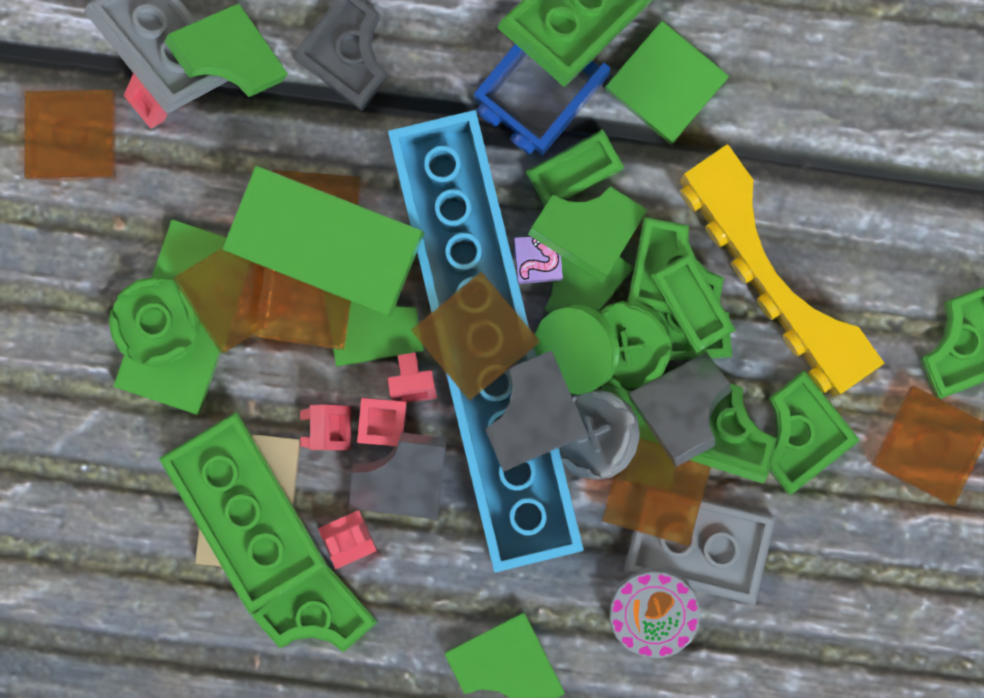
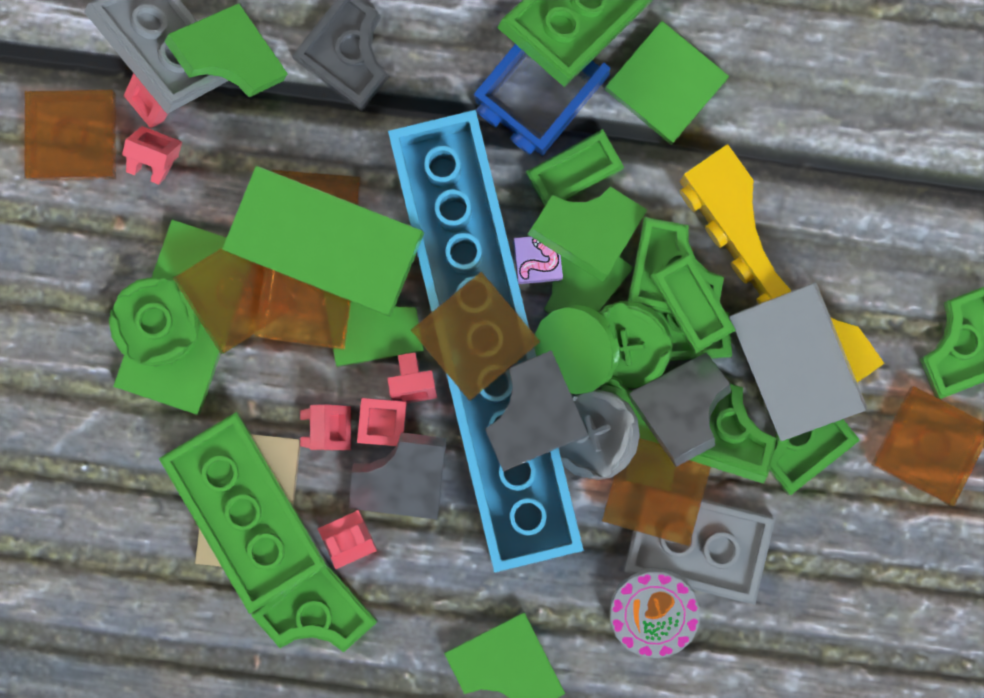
none -> coral tile [122,126,182,185]
none -> light grey tile [729,282,867,441]

